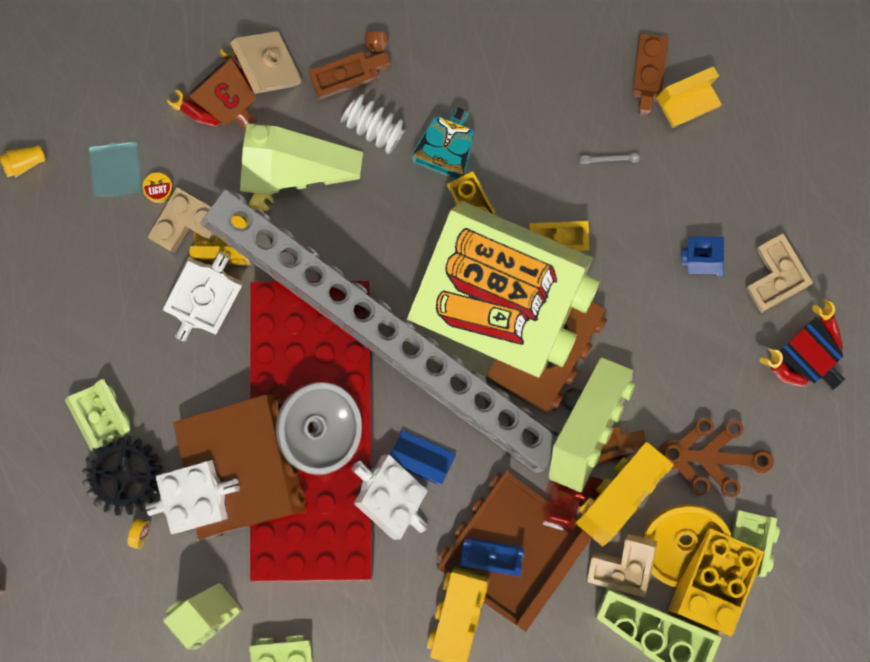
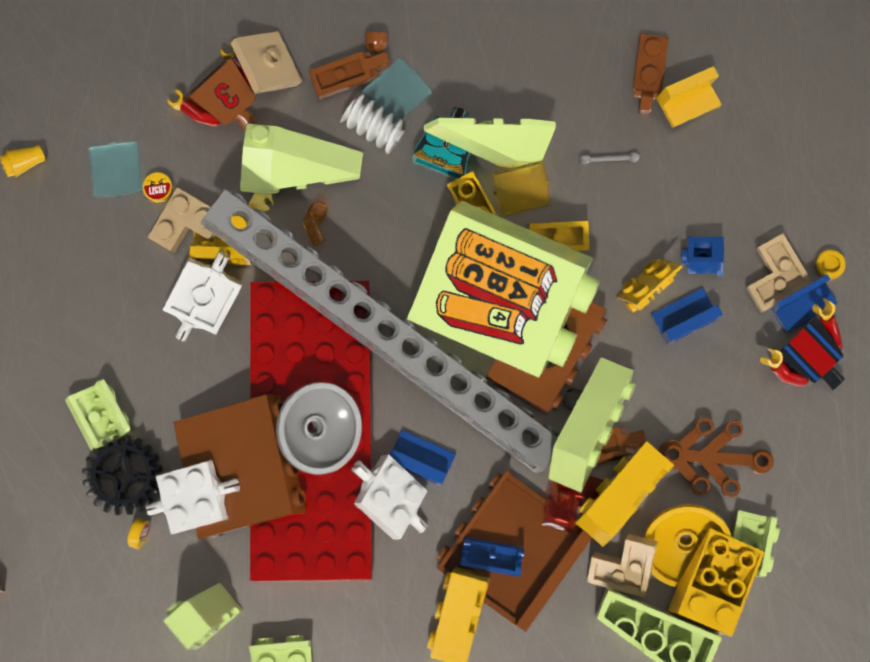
none -> clear orange arm [302,201,328,246]
none -> clear light blue piece [363,58,432,124]
none -> yellowish green wedge [424,118,556,173]
none -> clear yellow piece [493,160,551,217]
none -> yellow hinge [616,258,682,313]
none -> blue panel [651,288,723,345]
none -> blue panel [771,274,838,334]
none -> yellow tile [815,250,846,280]

